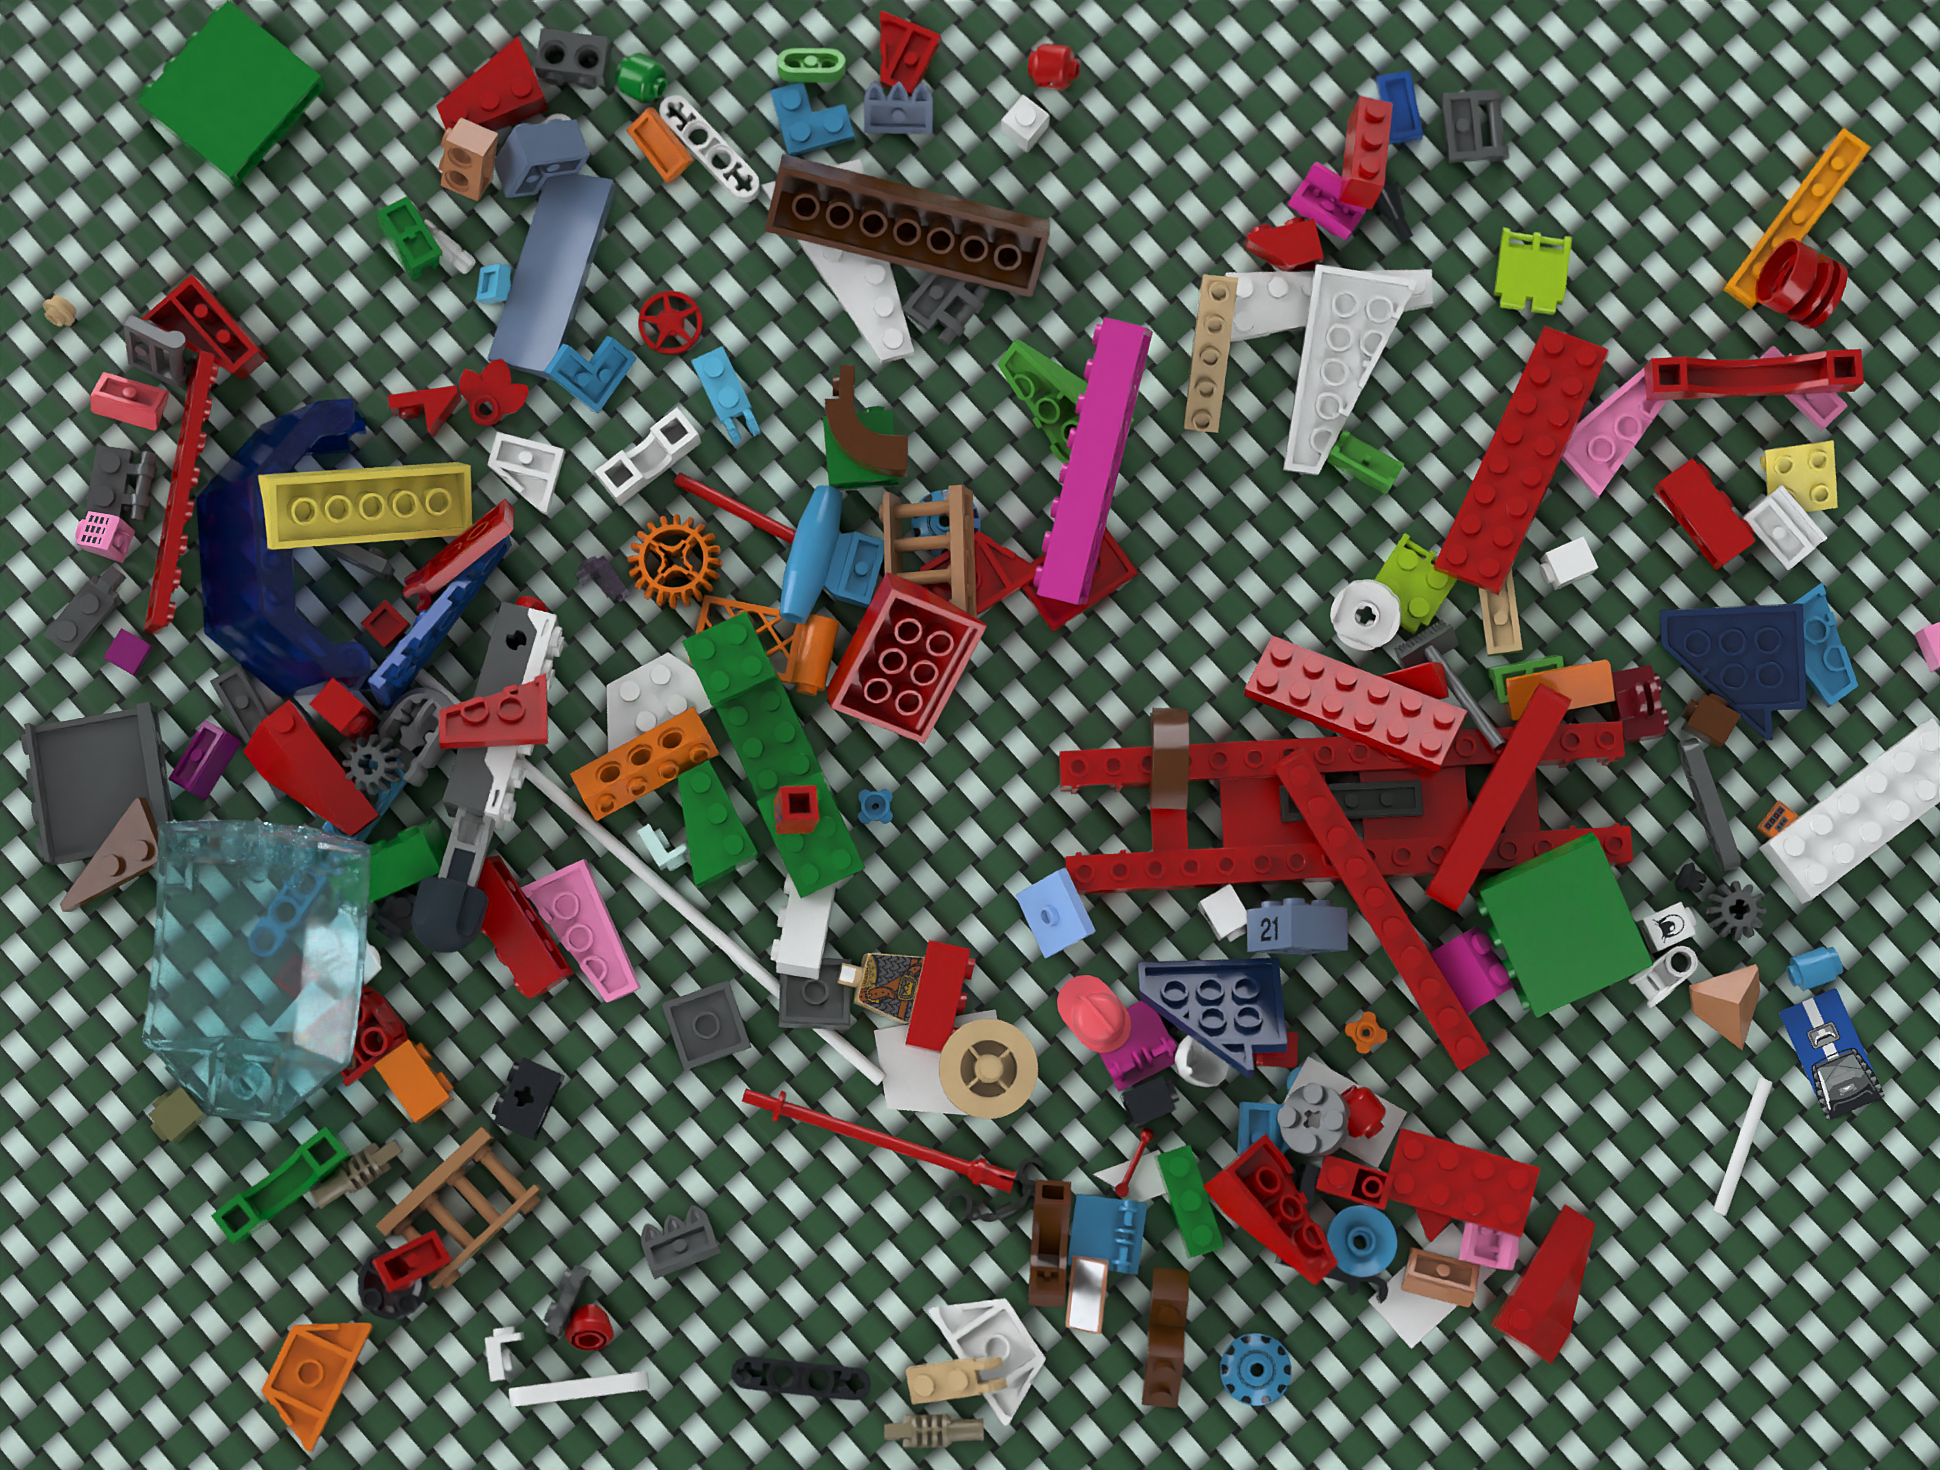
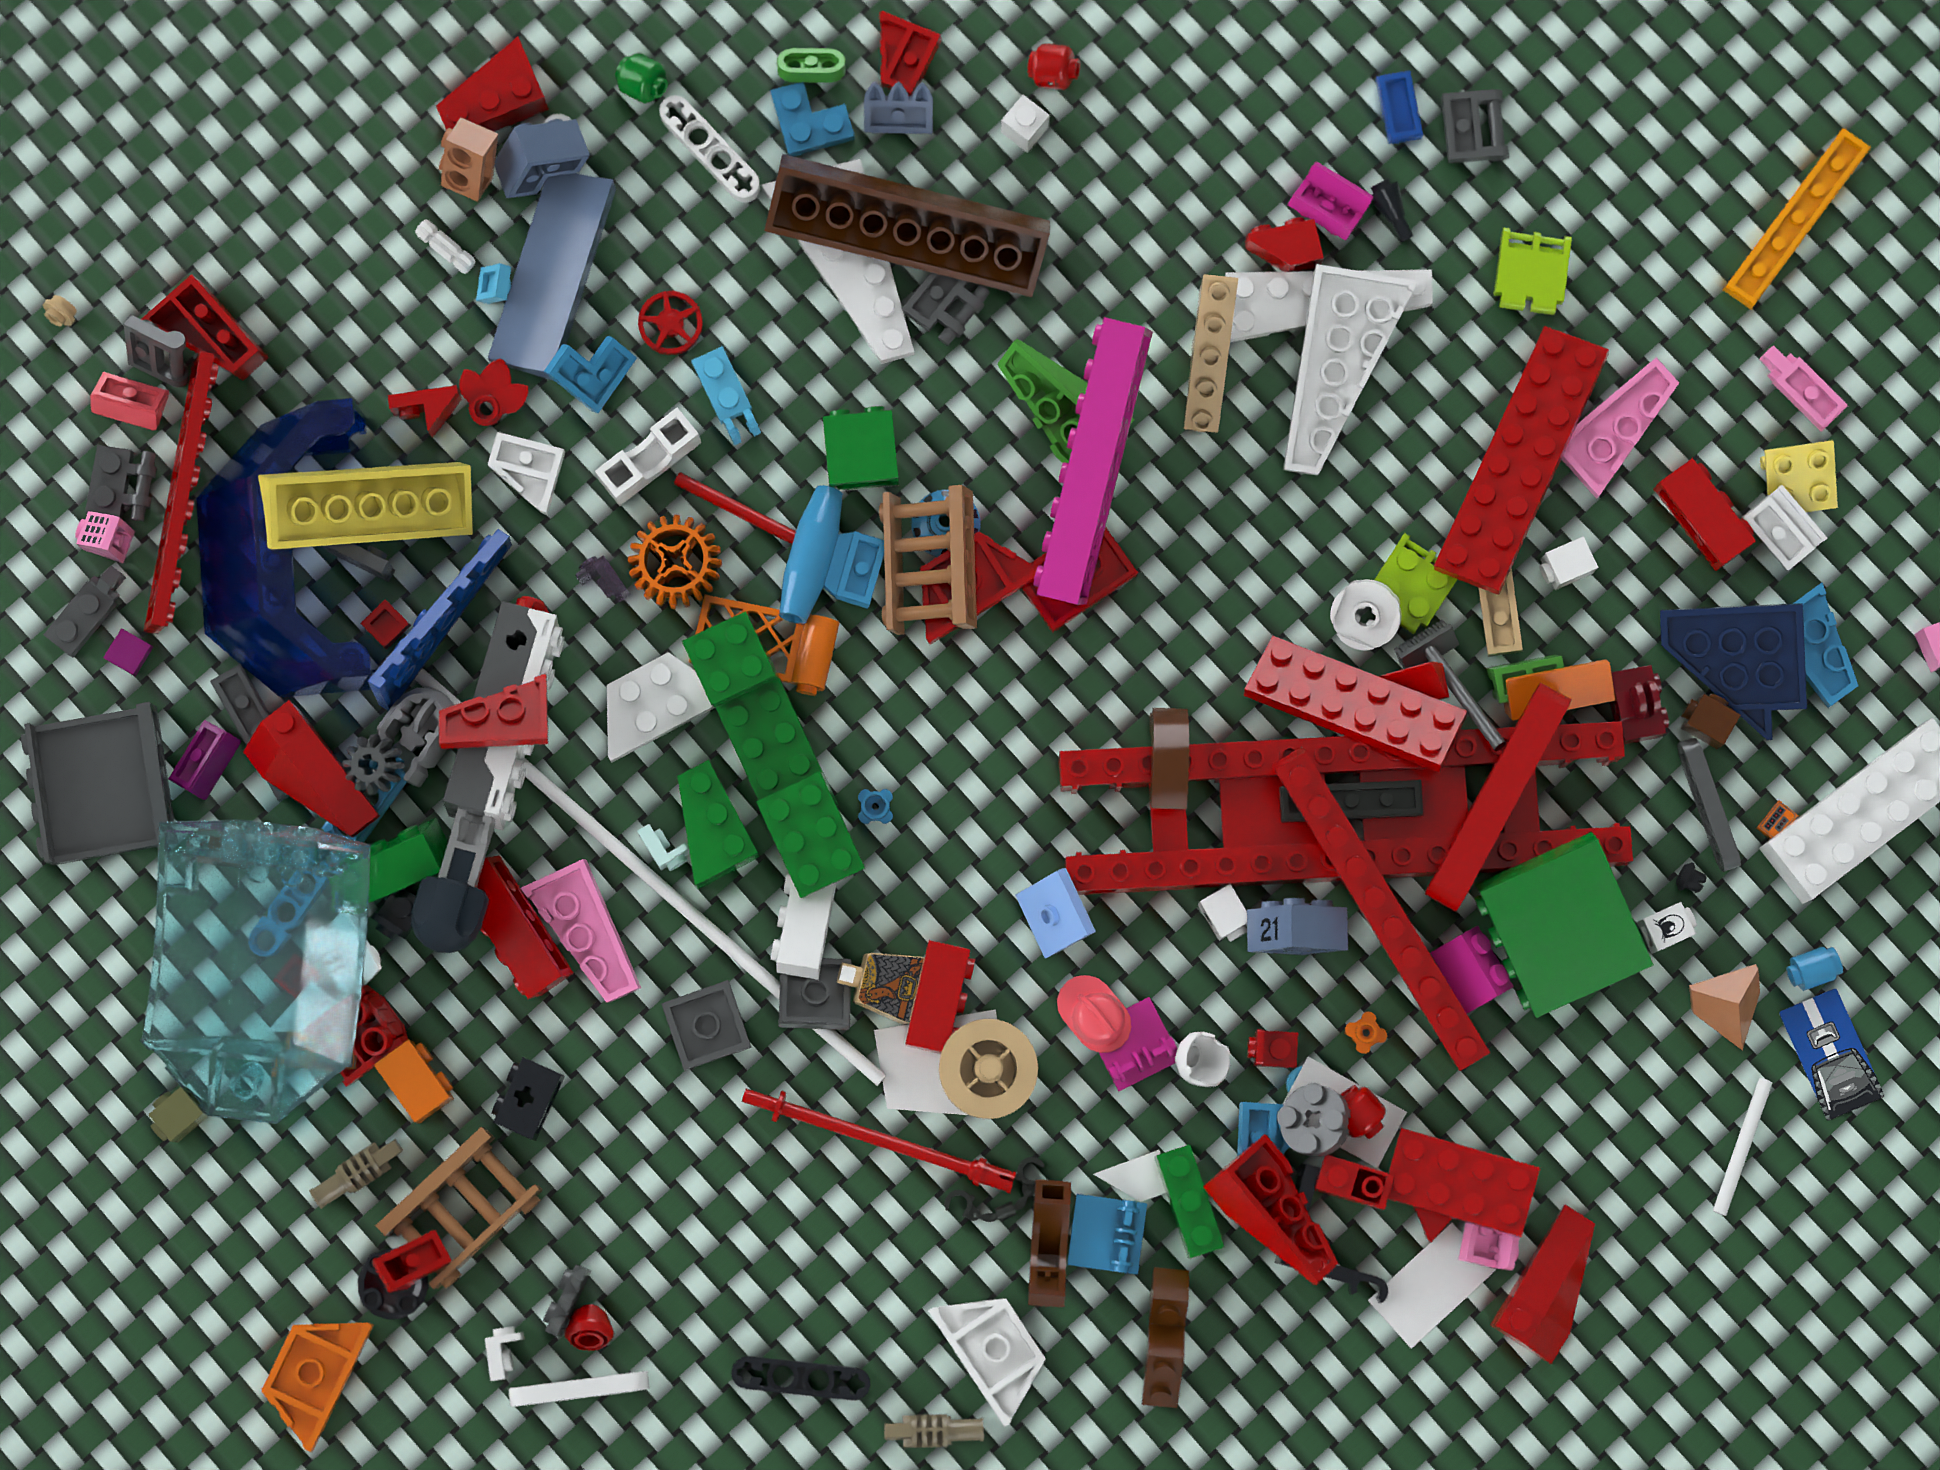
wing [60,798,170,912] -> none
green brick [137,0,327,188] -> none
green arch [211,1126,354,1244] -> none
red brick [309,678,381,746] -> none
green hinge [377,196,443,281] -> none
red tile [402,499,514,613] -> none
dark grey brick [535,28,612,90] -> none
orange brick [570,706,719,821] -> none
orange tile [626,107,694,183] -> none
dark grey plate [641,1205,721,1279] -> none
red brick [774,785,819,834] -> none
reddish brown arch [825,365,908,477] -> none
red slope [826,572,987,744] -> none
tan hinge [905,1356,1008,1405] -> none
flat silver slope [1065,1255,1109,1334] -> none
red hinge [1115,1128,1154,1197] -> none
black brick [1120,1076,1179,1129] -> none
dark blue wing [1137,958,1287,1078] -> none
dark azure dish [1220,1333,1292,1406] -> none
bright green hinge [1326,430,1405,495] -> none
dark azure dish [1326,1205,1397,1277] -> none
red brick [1339,95,1393,209] -> none
nougat slope [1401,1247,1480,1307] -> none
white piece [1628,946,1698,1008] -> none
red arch [1644,349,1864,401] -> none
dark grey gear [1705,881,1767,941] -> none
red wheel [1755,238,1848,329] -> none

